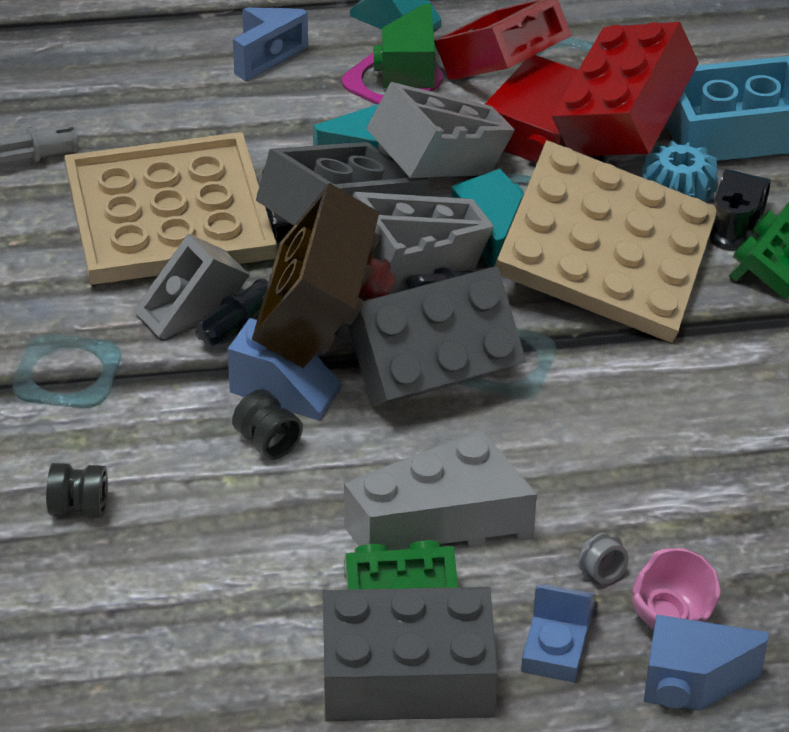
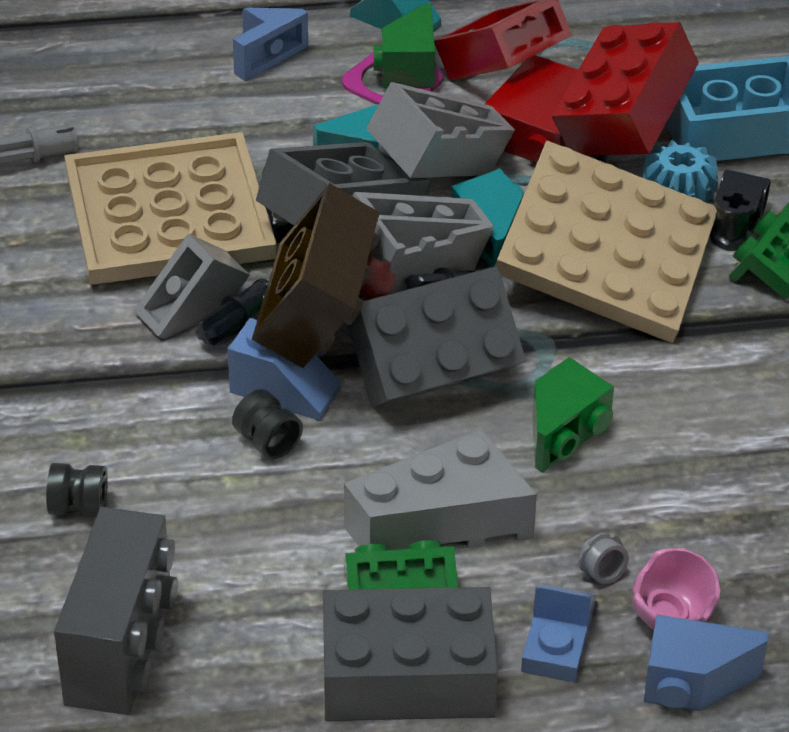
clear light blue piece [12,334,121,408] -> none
none -> dark grey brick [54,506,178,715]
none -> green slope [532,357,614,473]

